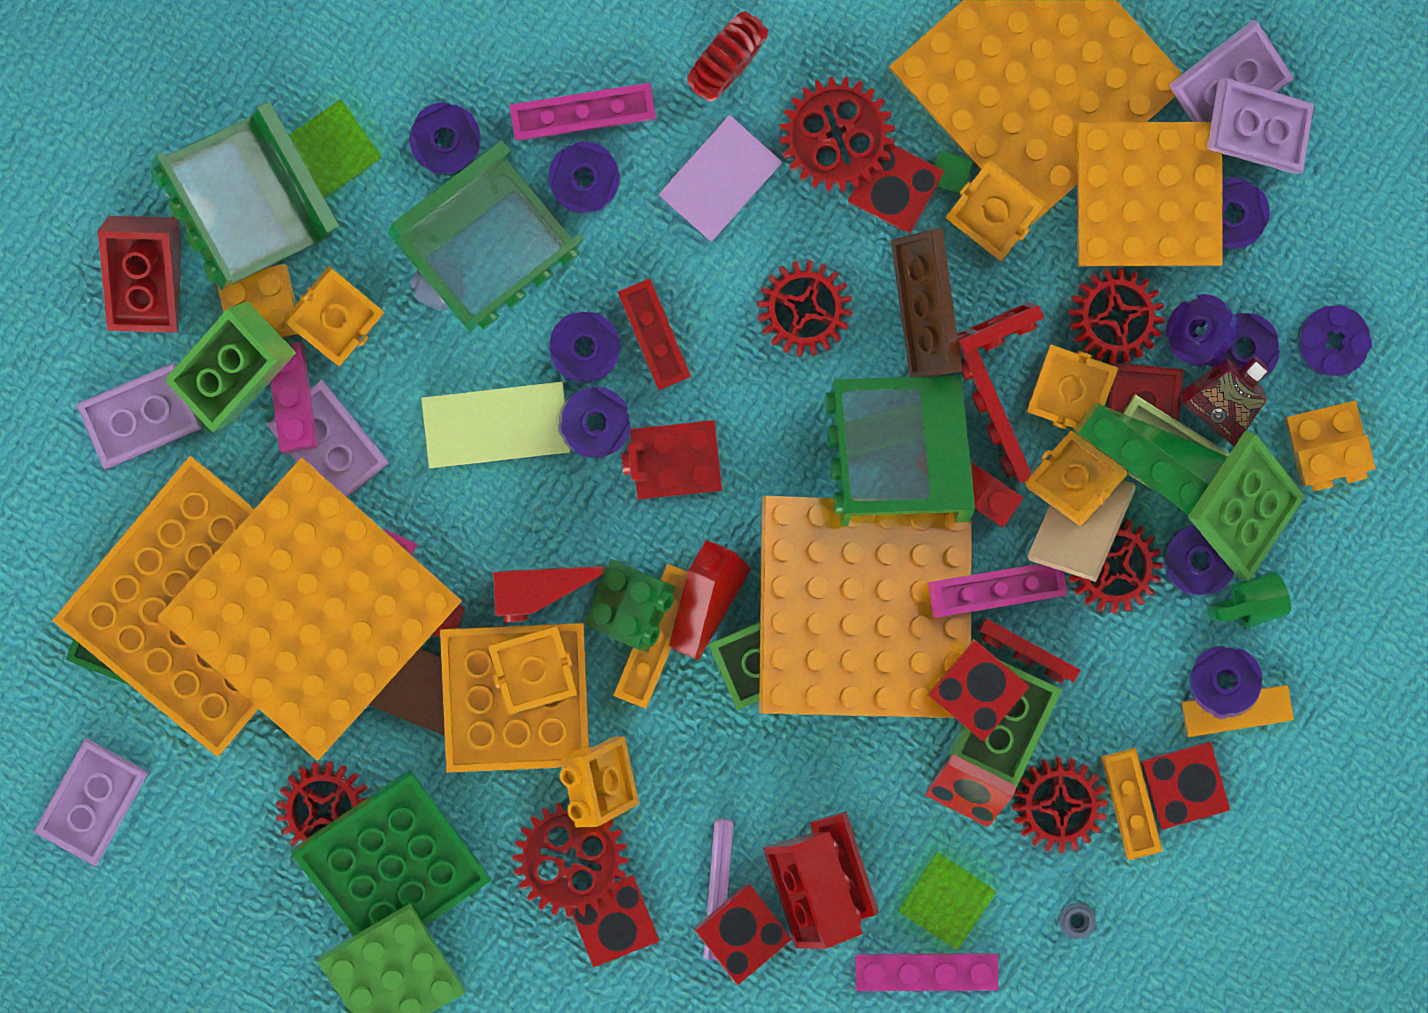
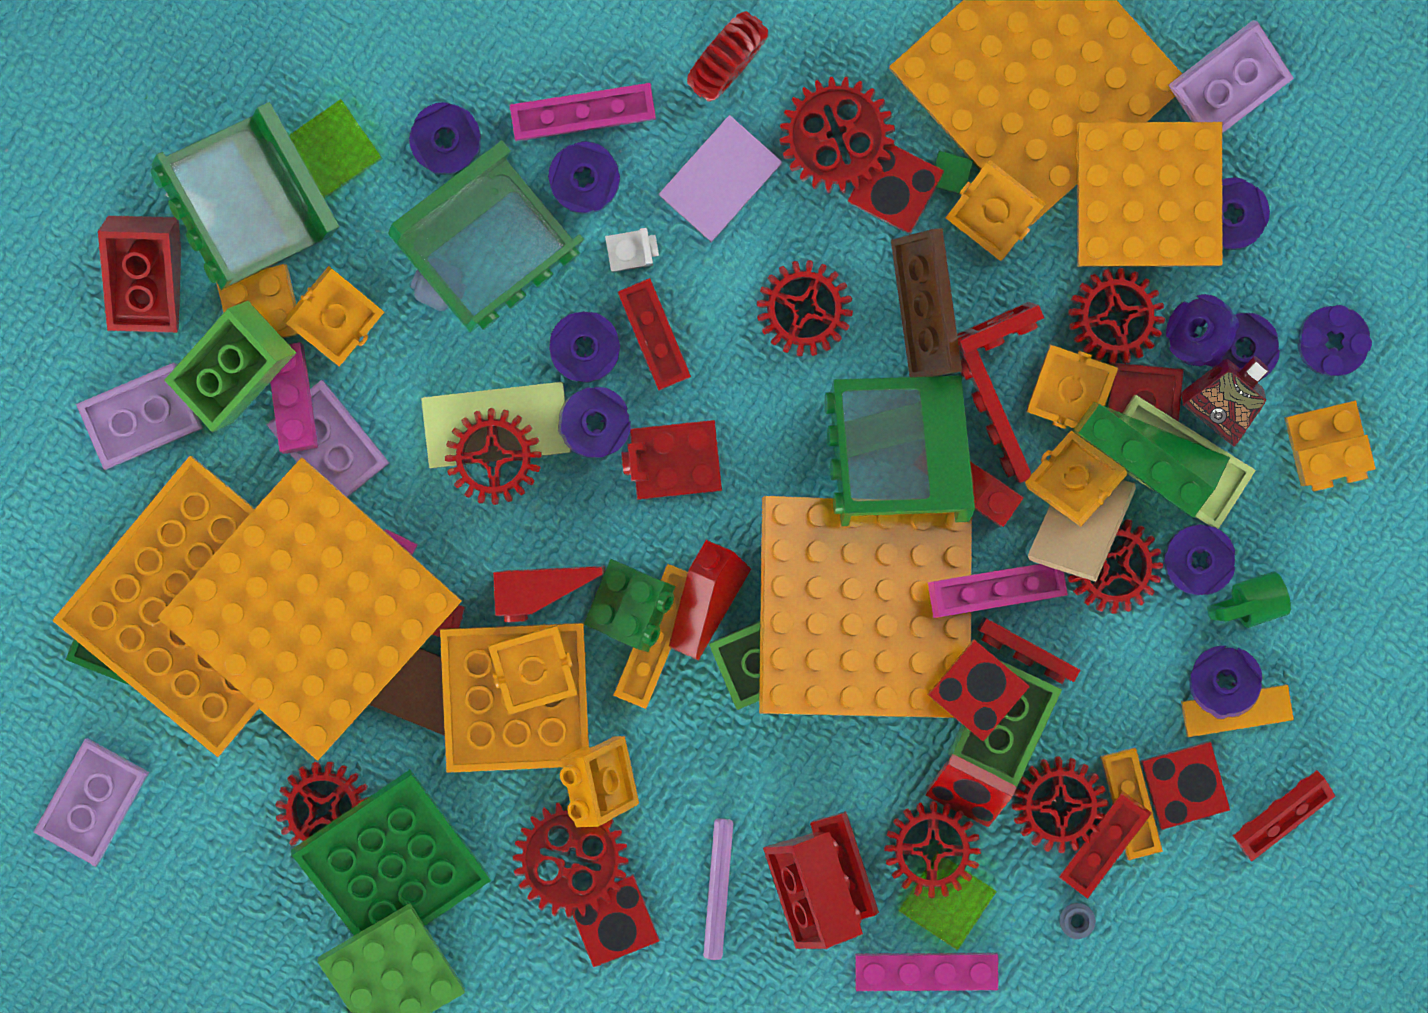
red tile [693,883,792,985] -> none
bright green plate [1188,431,1305,581] -> none
lavender tile [1207,78,1314,174] -> none
none -> red gear [445,408,542,505]
none -> white bracket [605,228,659,272]
none -> red gear [884,801,981,898]
none -> red plate [1059,791,1152,899]
none -> red plate [1233,770,1336,862]

